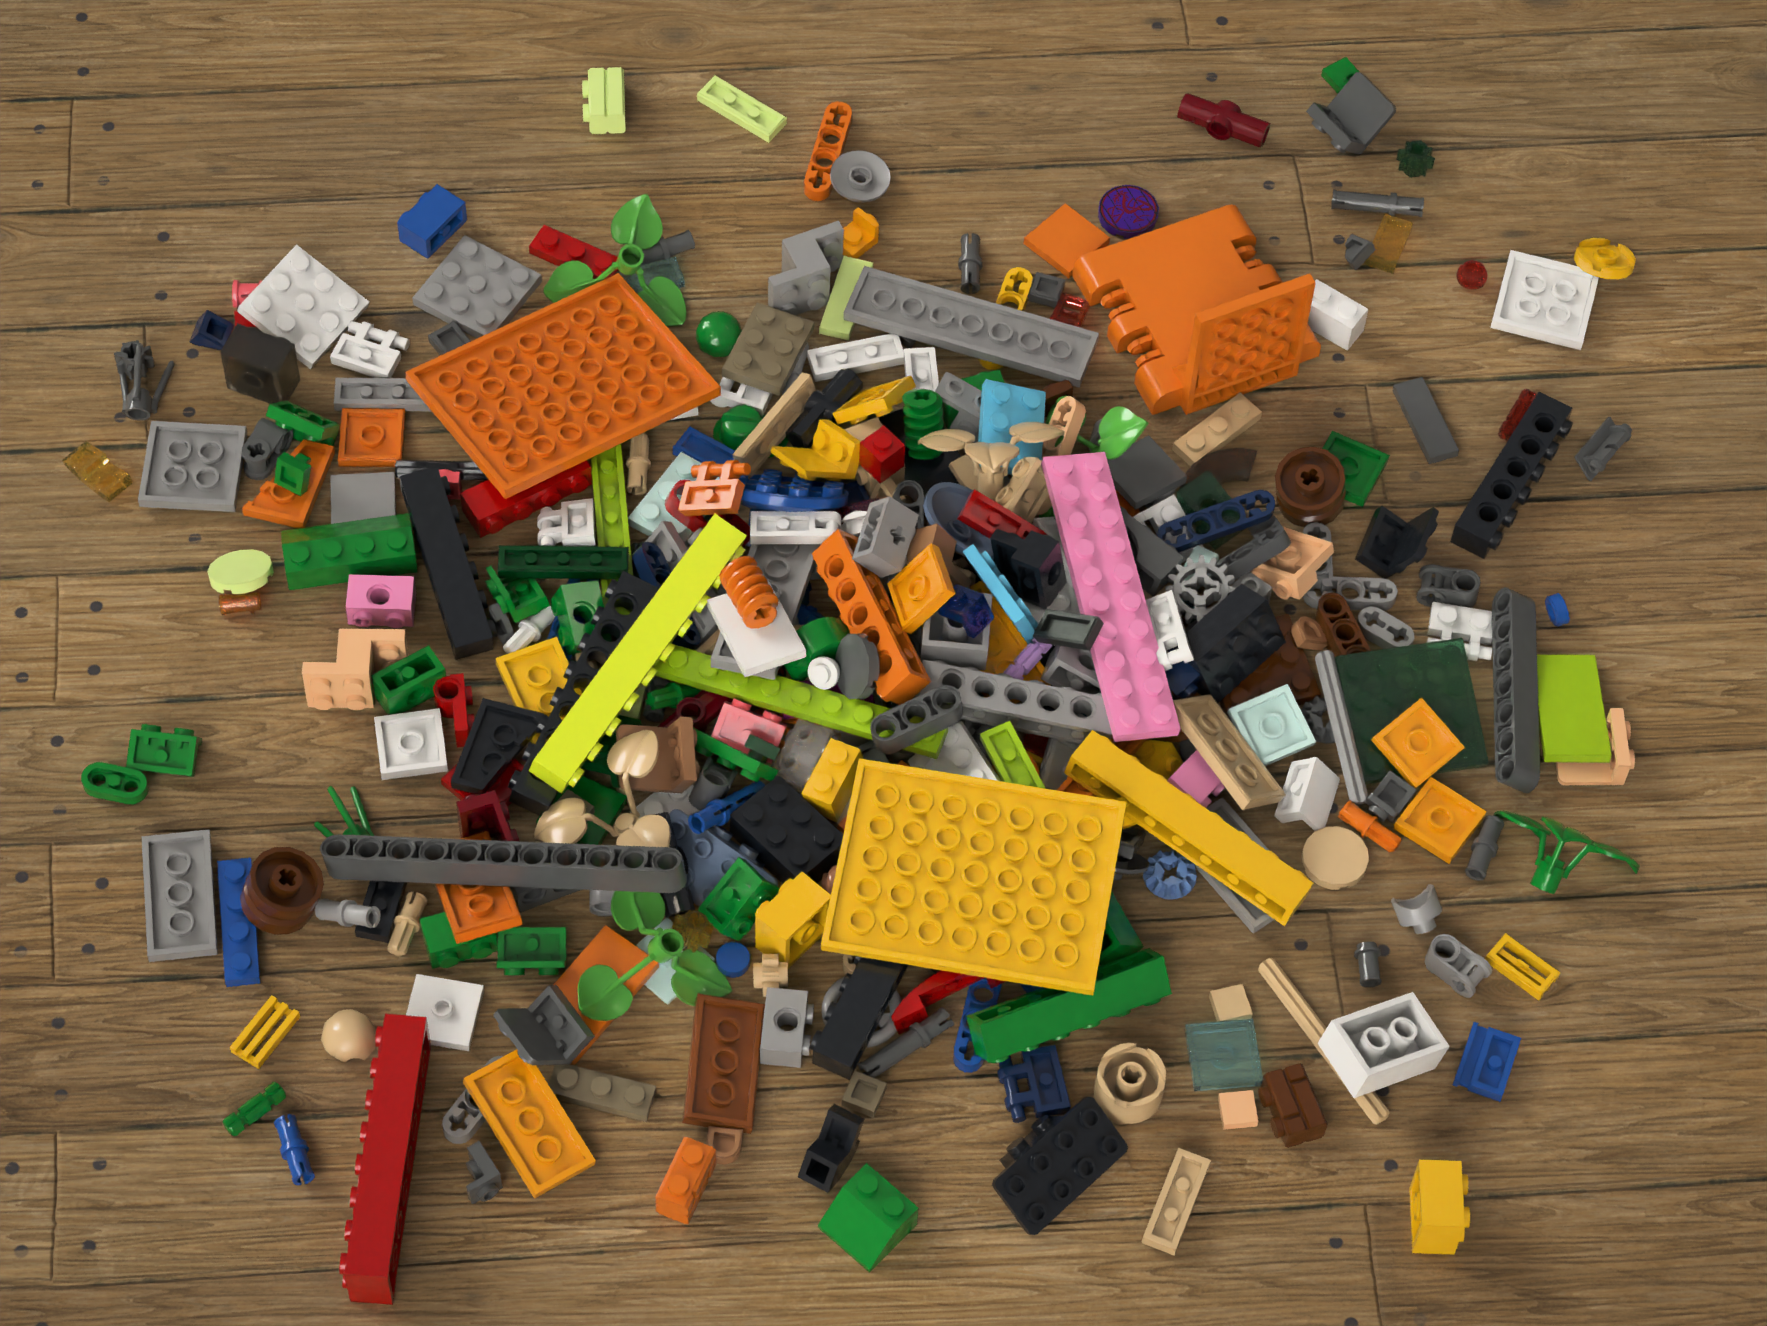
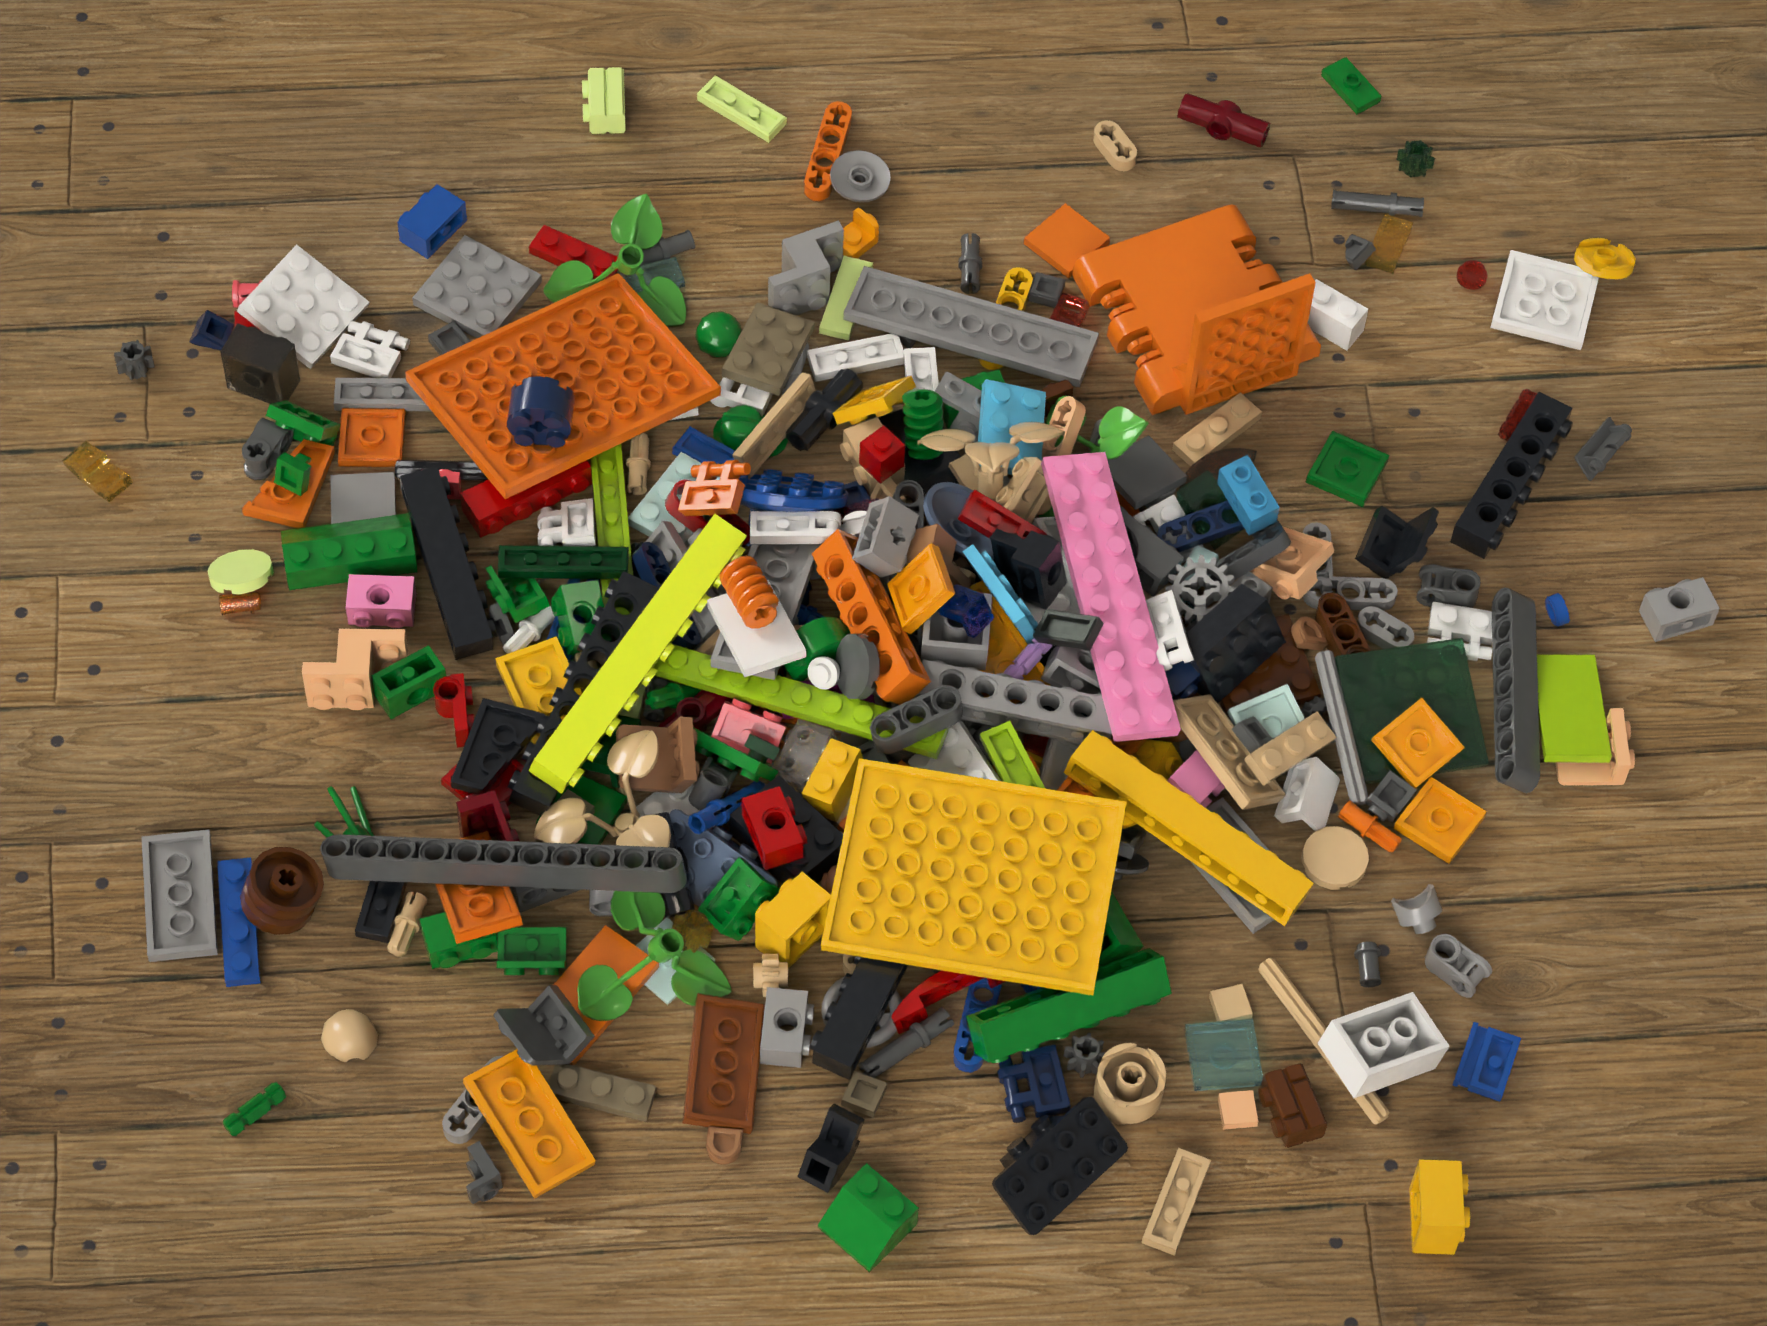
green plate [81,762,149,805] -> none
dark grey plant [120,345,174,421] -> none
green bracket [126,724,202,777] -> none
light grey plate [138,421,248,512] -> none
yellow tile [230,995,300,1069] -> none
blue pin [274,1114,315,1185] -> none
light grey pin [315,898,381,928] -> none
red brick [339,1014,431,1305] -> none
white plate [374,708,448,780] -> none
white plate [406,974,484,1051] -> none
orange brick [655,1137,716,1224] -> none
blue tile [716,942,750,978] -> none
yellow bracket [771,419,861,482] -> none
dark purple tile [1098,185,1159,239] -> none
medium blue gear [1143,849,1197,899] -> none
reddish brown wheel [1275,446,1346,528] -> none
dark grey bracket [1306,72,1396,155] -> none
dark grey tile [1392,377,1459,464] -> none
dark grey pin [1465,815,1504,881] -> none
yellow tile [1485,933,1560,1001] -> none
green plant [1494,811,1640,894] -> none
none -> dark blue brick [507,376,575,447]
none -> red brick [742,786,807,870]
none -> dark grey gear [1064,1033,1105,1078]
none -> tan beam [1093,120,1137,171]
none -> dark azure brick [1217,455,1280,536]
none -> dark grey tile [1231,716,1272,753]
none -> tan plate [1244,711,1337,786]
none -> light grey brick [1639,577,1720,642]

